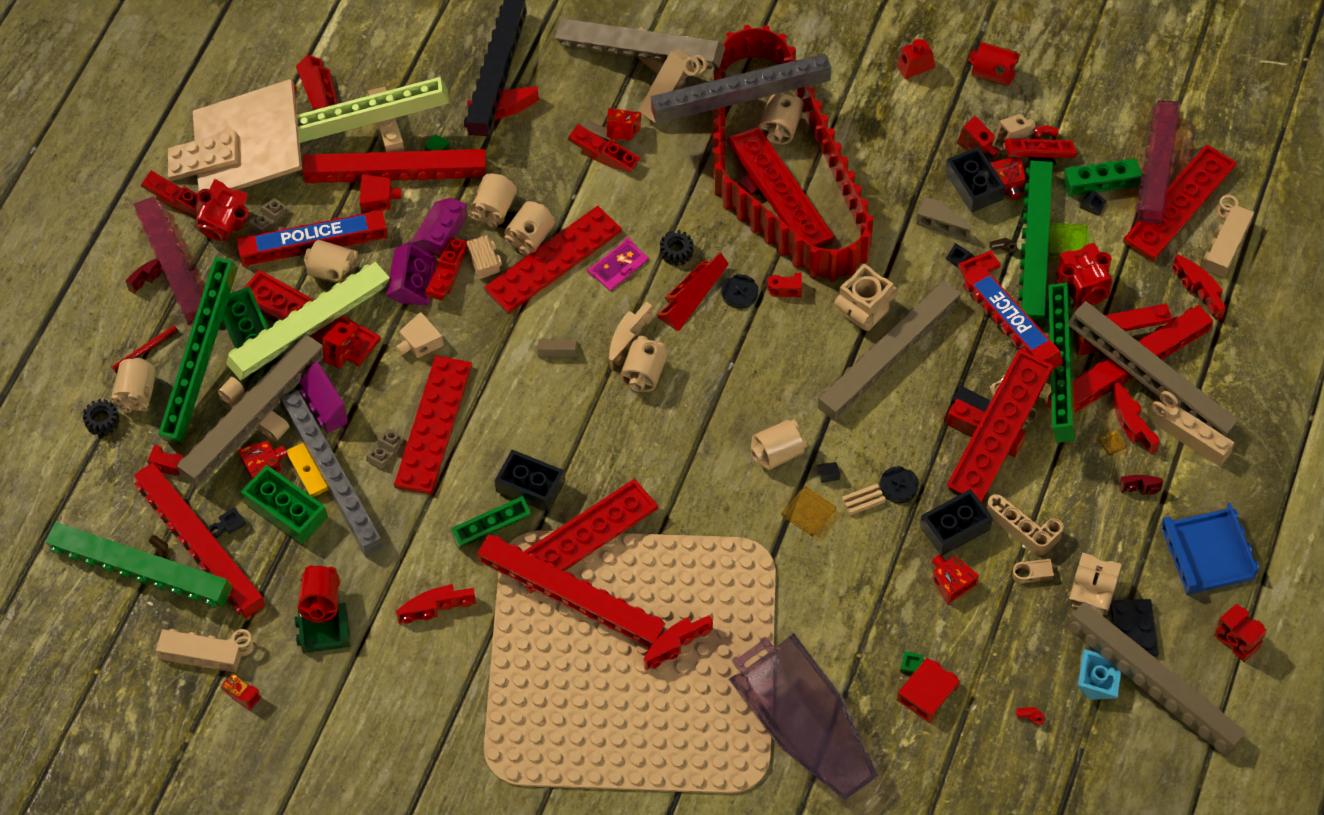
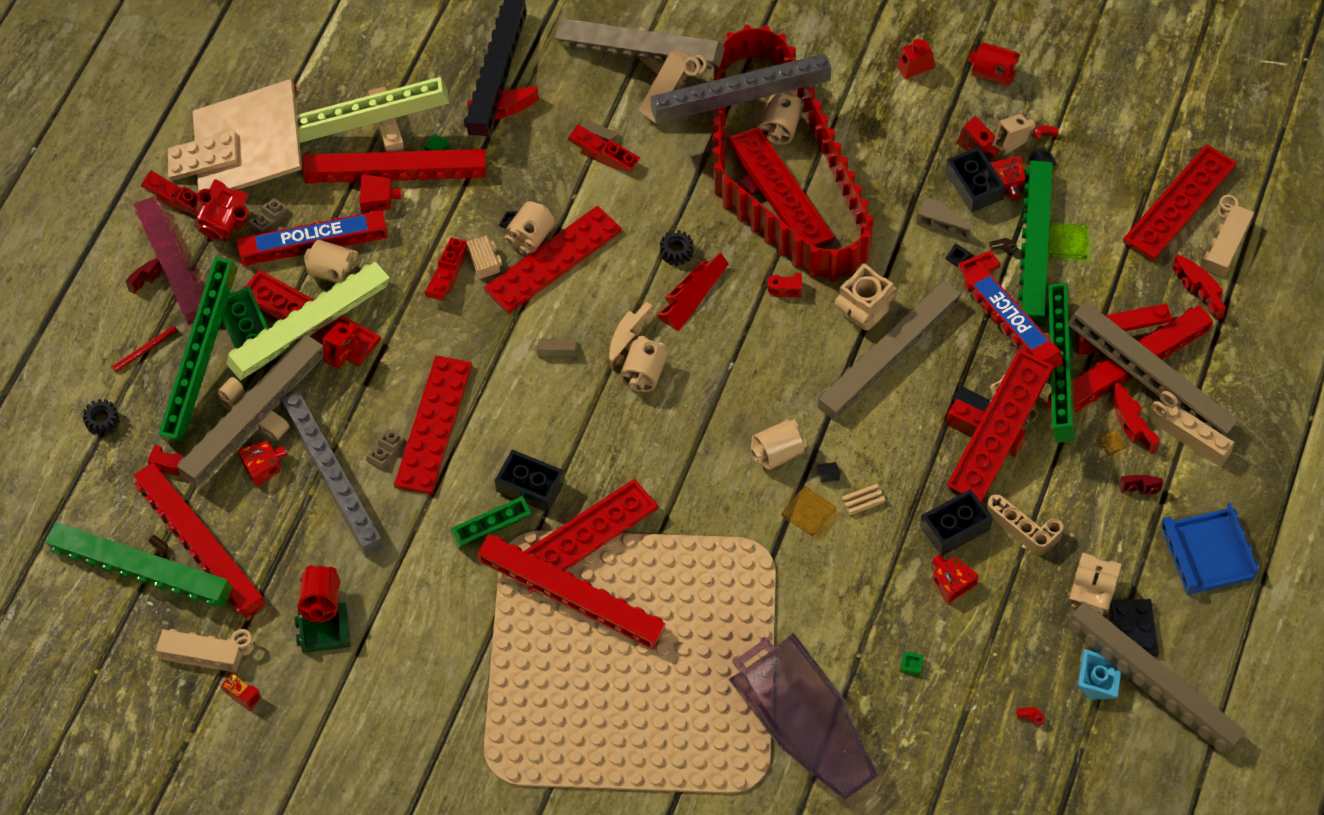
tan cylinder [111,358,157,413] -> none
black plate [209,507,246,538] -> none
green brick [241,465,328,545] -> none
yellow tile [286,443,328,497] -> none
red wedge [296,55,338,111] -> none
magenta slope [299,361,348,433] -> none
magenta slope [386,241,437,306] -> none
tan torso [395,312,444,358] -> none
red slope [396,584,476,624] -> none
magenta slope [411,198,468,257] -> none
tan cylinder [470,174,517,228] -> none
door [587,237,649,291] -> none
red torso [606,108,642,140] -> none
red slope [643,615,713,671] -> none
black tile [721,274,758,309] -> none
black tile [879,466,919,503] -> none
red panel [897,658,960,724] -> none
red plate [1004,138,1077,158] -> none
tan piece [1012,559,1054,584] -> none
red piece [1056,242,1113,308] -> none
green brick [1063,158,1142,197] -> none
black slope [1079,190,1107,215] -> none
clear pink brick [1136,100,1180,223] -> none
red brick [1214,603,1267,662] -> none

